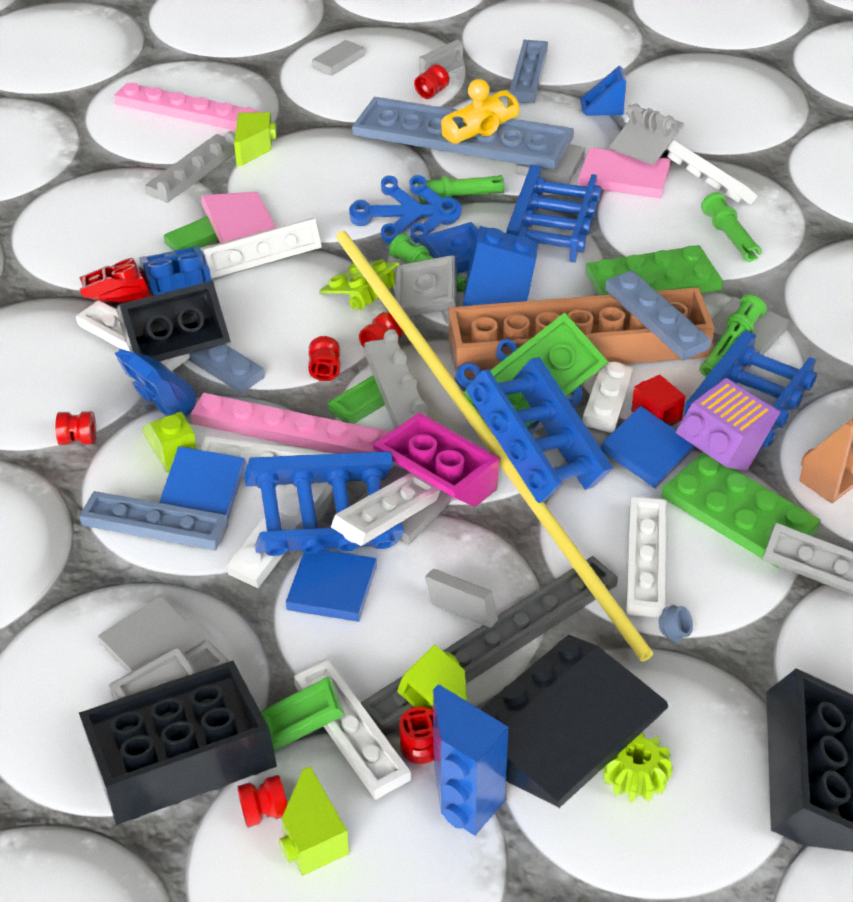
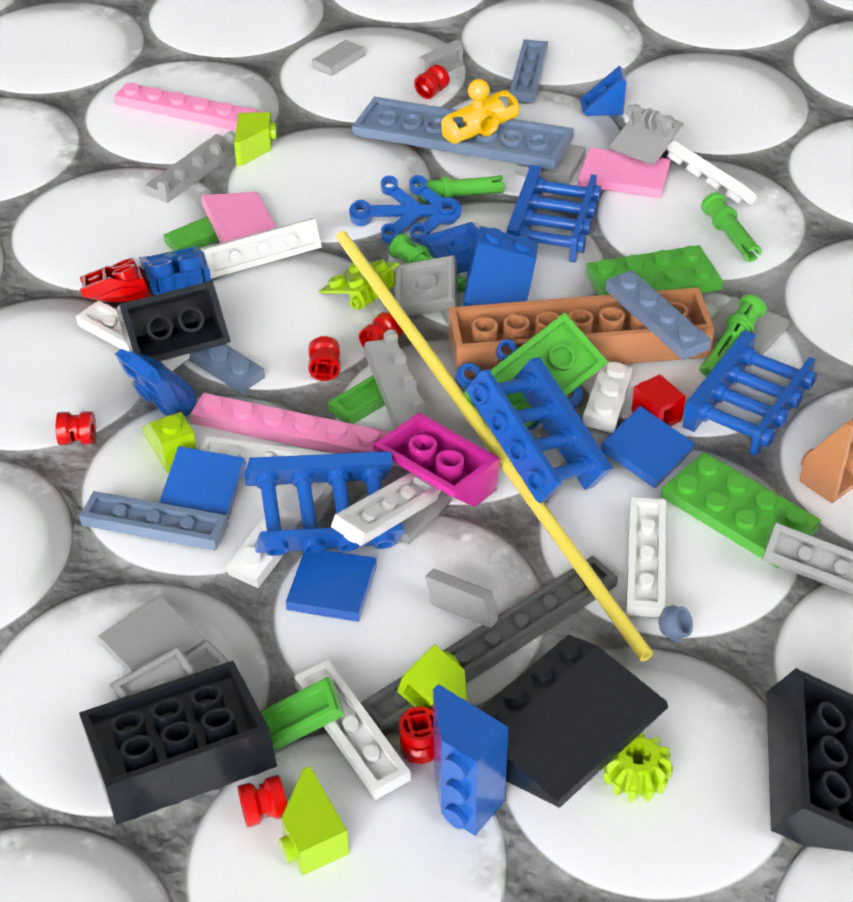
medium lavender slope [676,378,781,471] -> none

